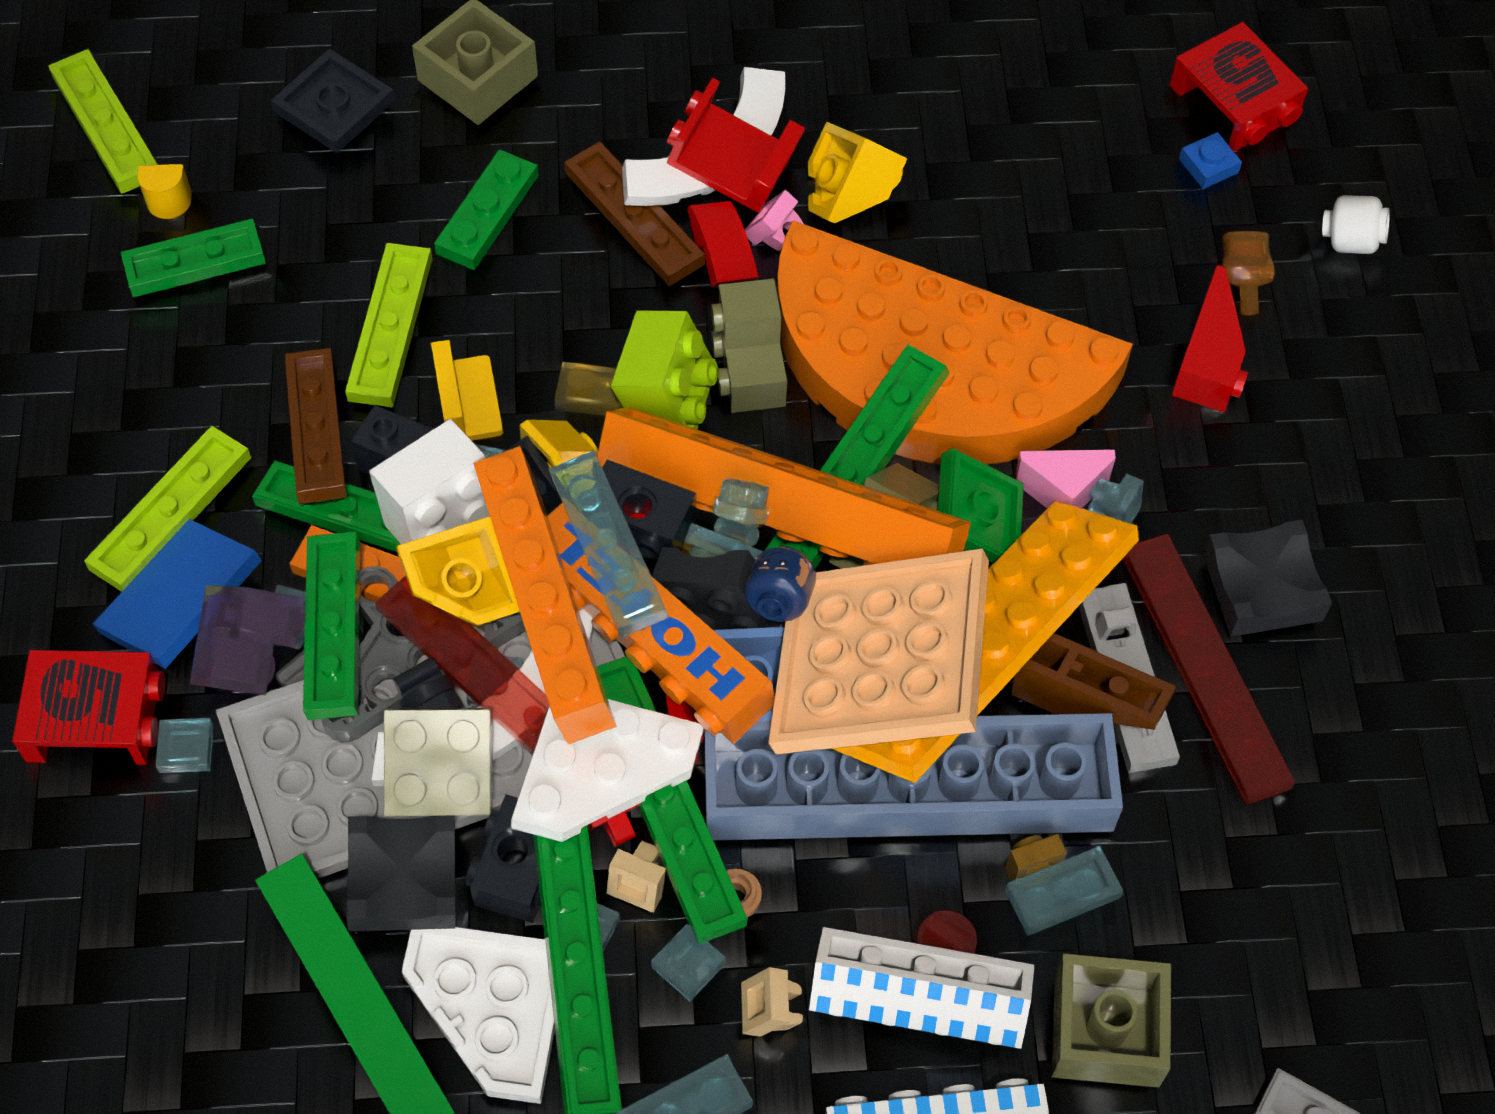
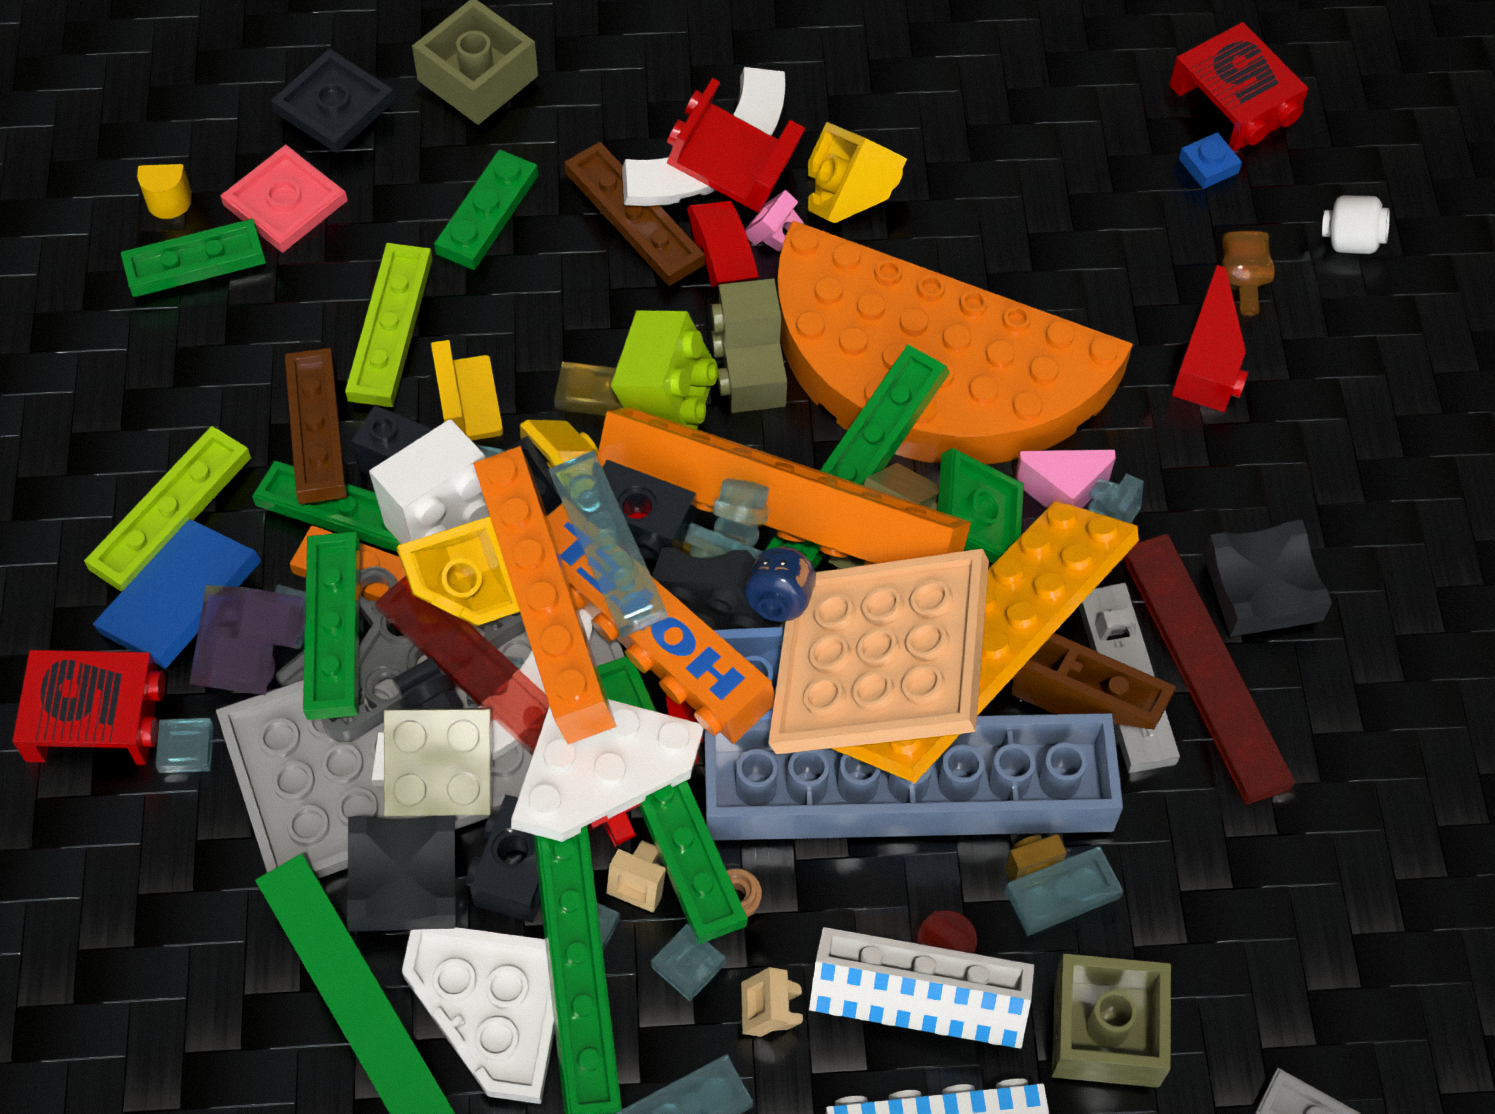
lime plate [48,49,158,194] -> none
none -> coral tile [220,145,347,253]

